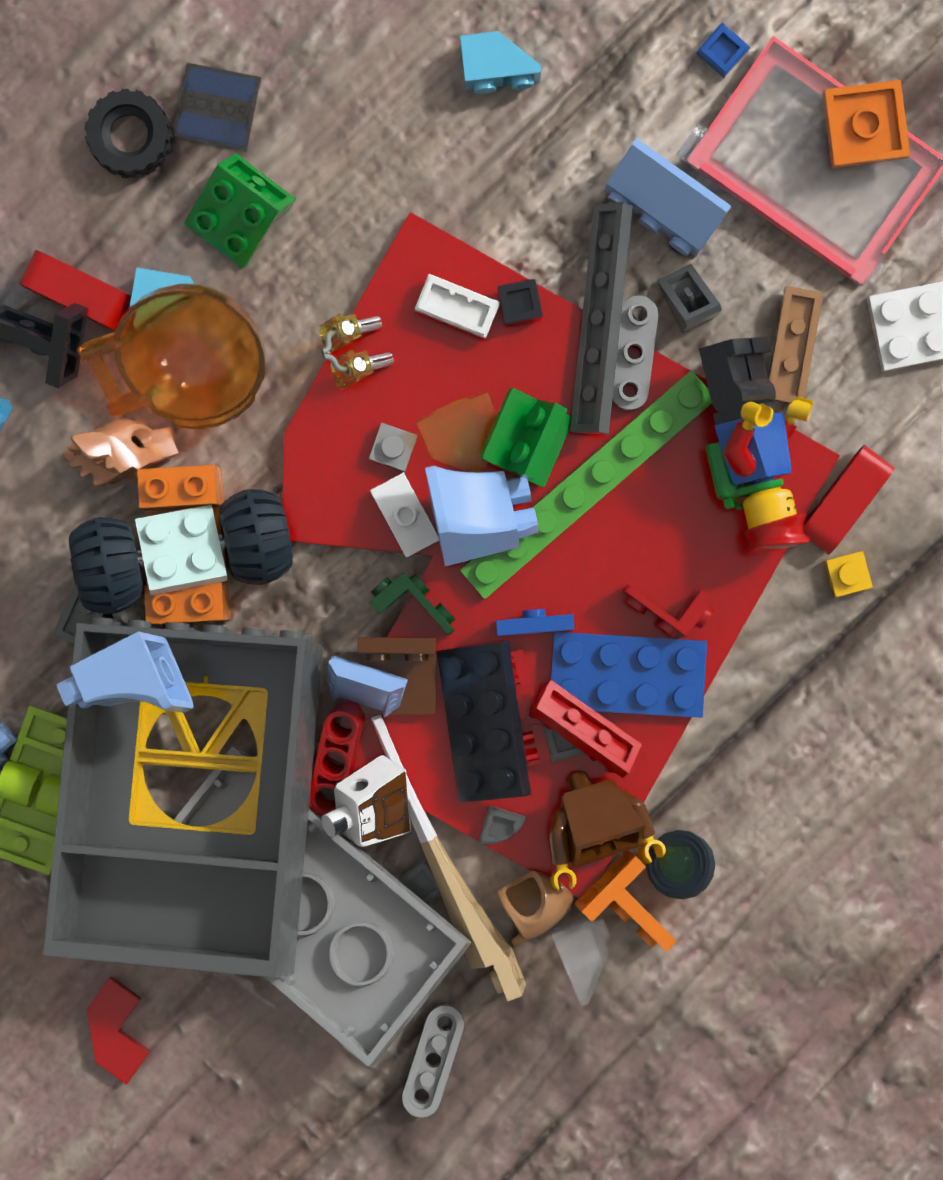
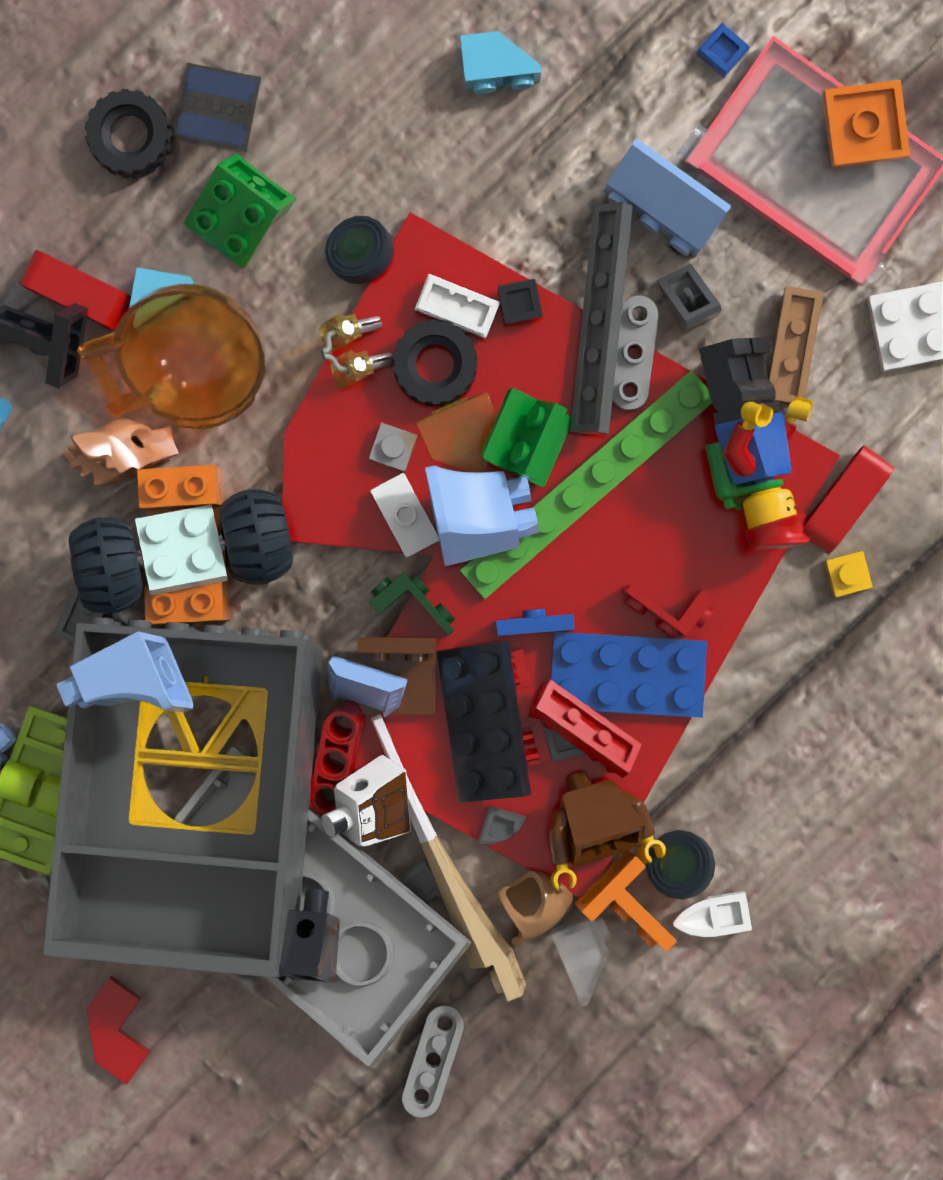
none -> black torso [279,889,340,983]
none -> black wheel [325,216,394,284]
none -> black tyre [393,319,477,407]
none -> white plate [673,891,752,937]

